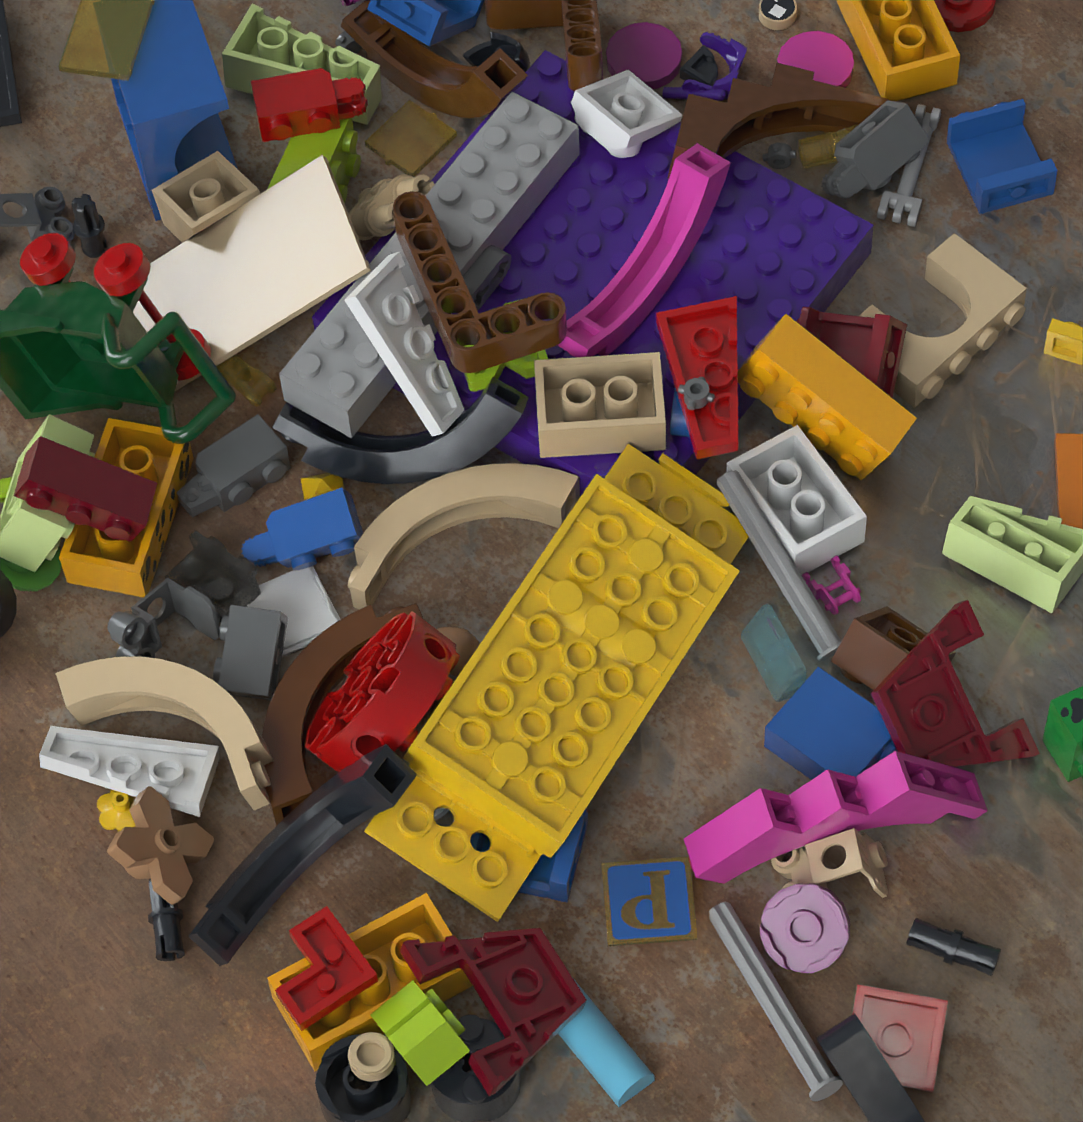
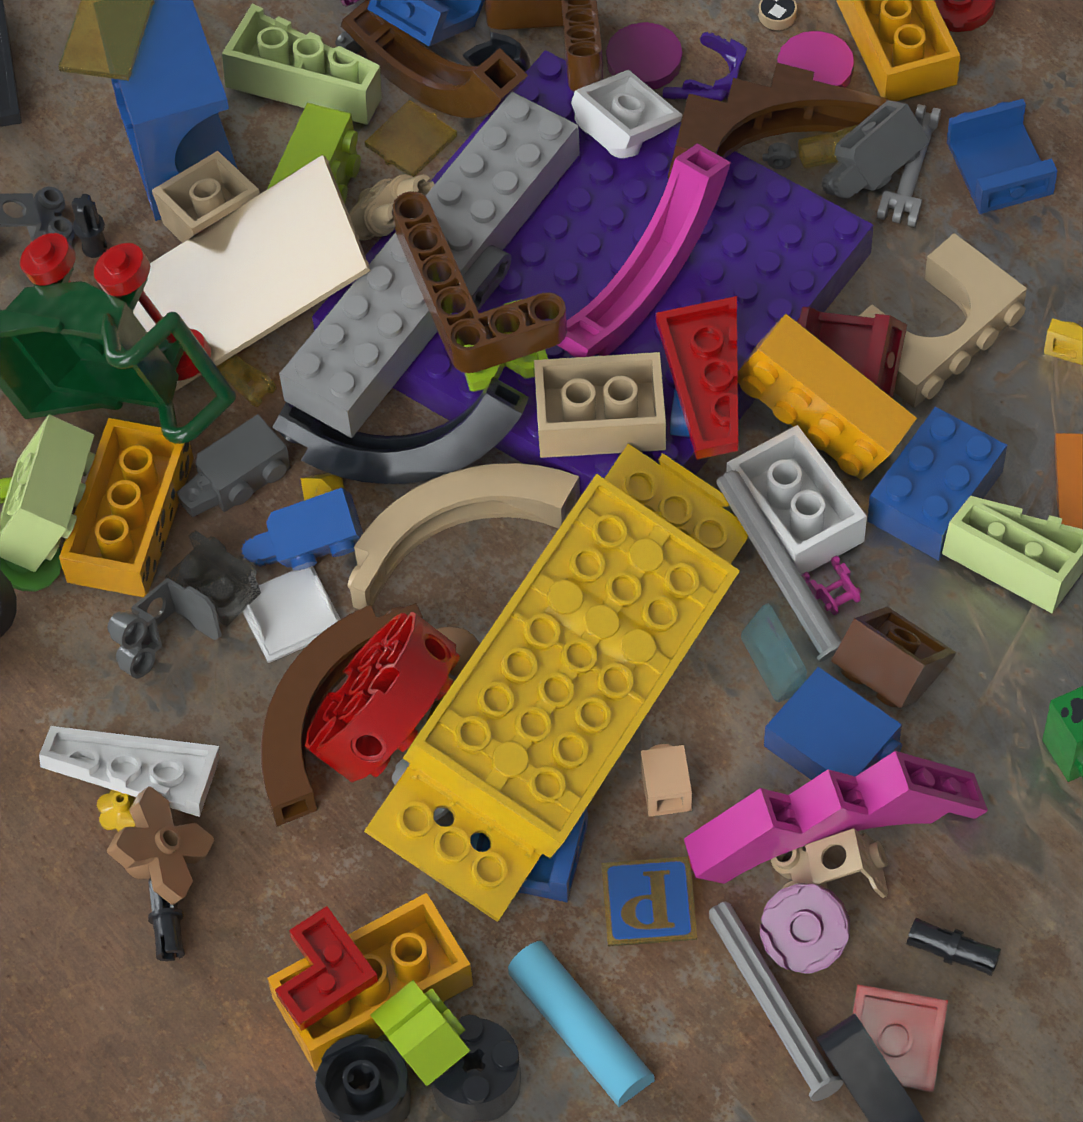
dark red brick [14,436,157,542] -> none
tan arch [56,656,274,810] -> none
black arch [188,744,417,966] -> none
dark grey brick [213,605,288,700] -> none
red hinge [251,68,368,142] -> none
white wing [345,251,464,436] -> none
tan tile [348,1032,395,1082] -> none
dark red wing [400,928,587,1096] -> none
dark grey piece [678,377,715,410] -> none
black tile [680,45,718,86] -> none
dark red wing [871,600,1040,767] -> none
none -> light nougat brick [640,744,692,817]
none -> blue brick [867,406,1007,561]

